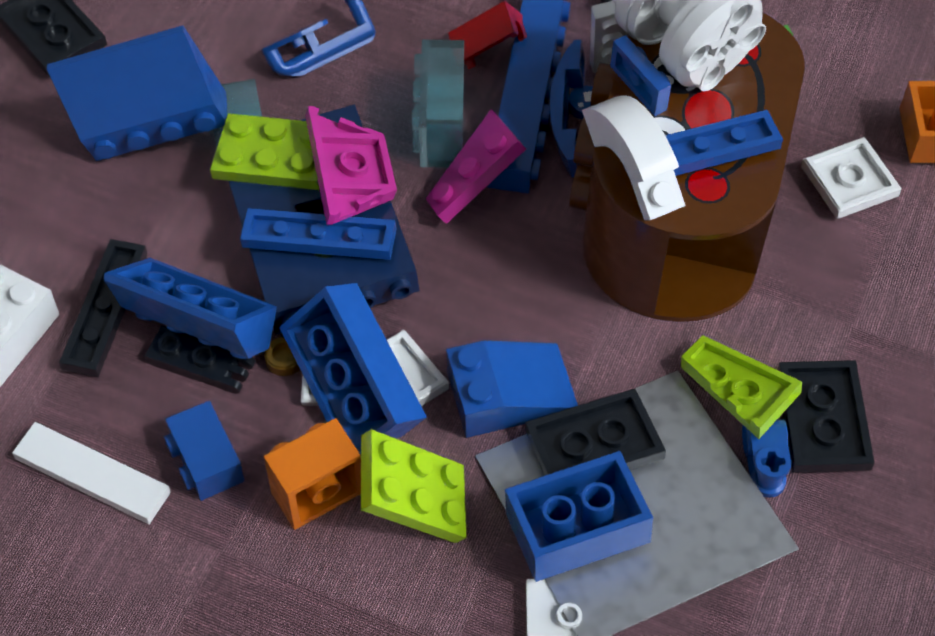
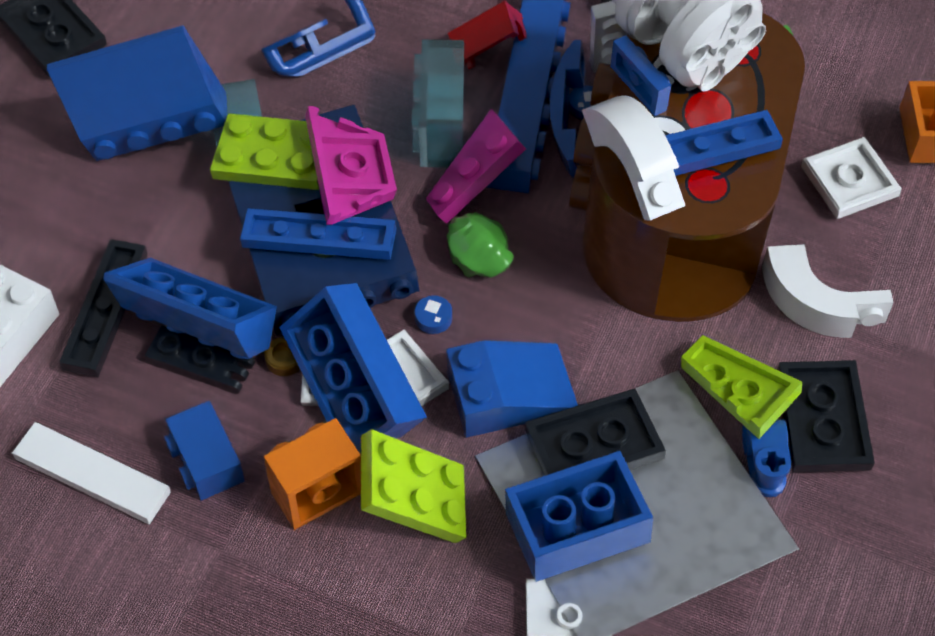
none -> blue tile [415,295,452,334]
none -> bright green hair [446,212,514,278]
none -> white arch [762,244,894,338]

